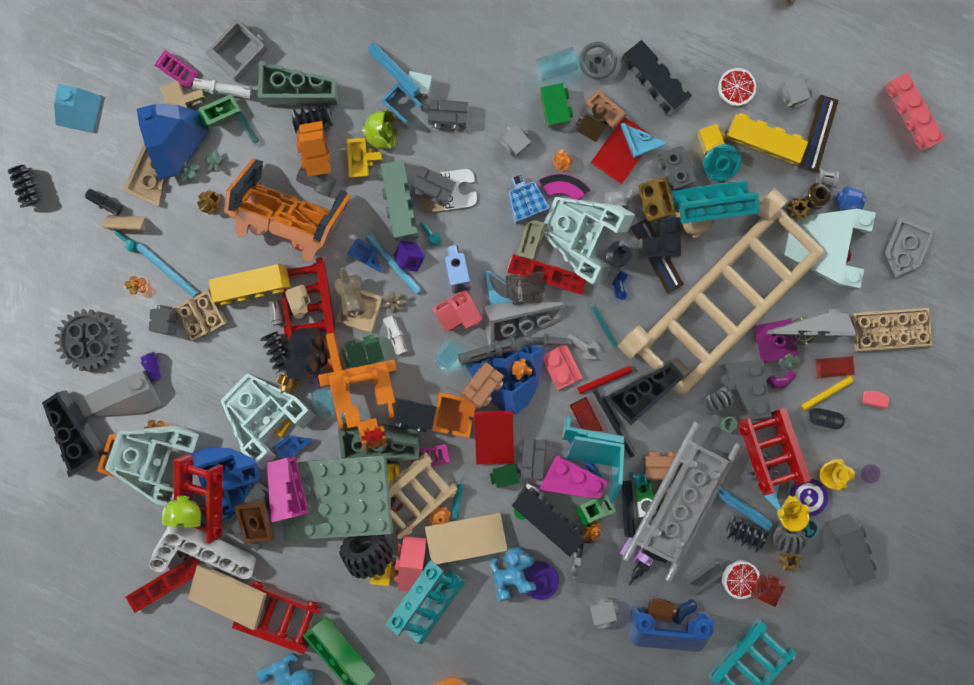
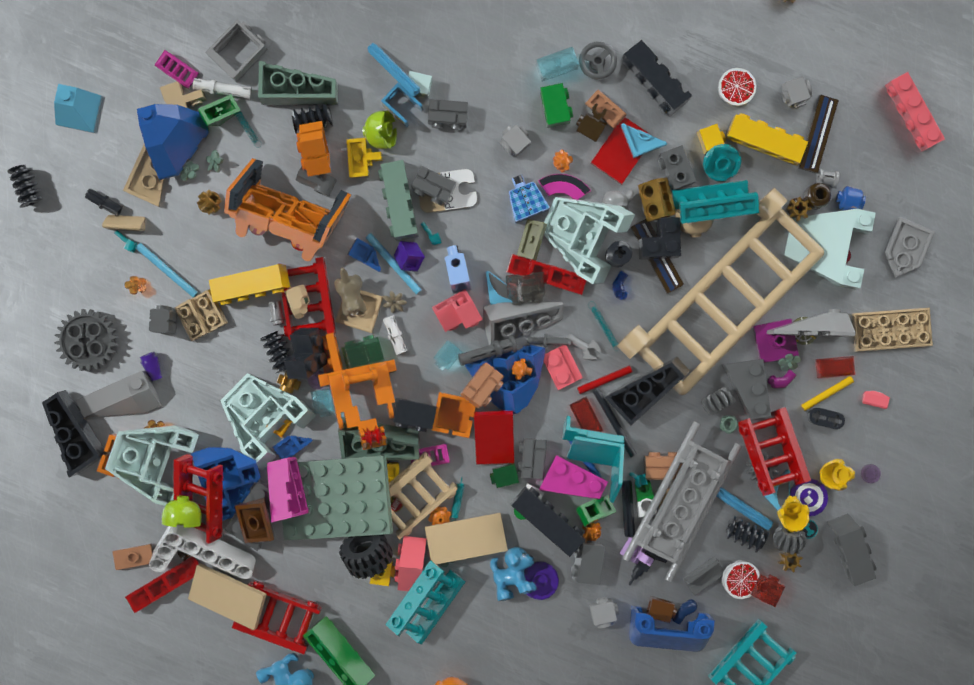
none -> nougat plate [112,543,153,570]

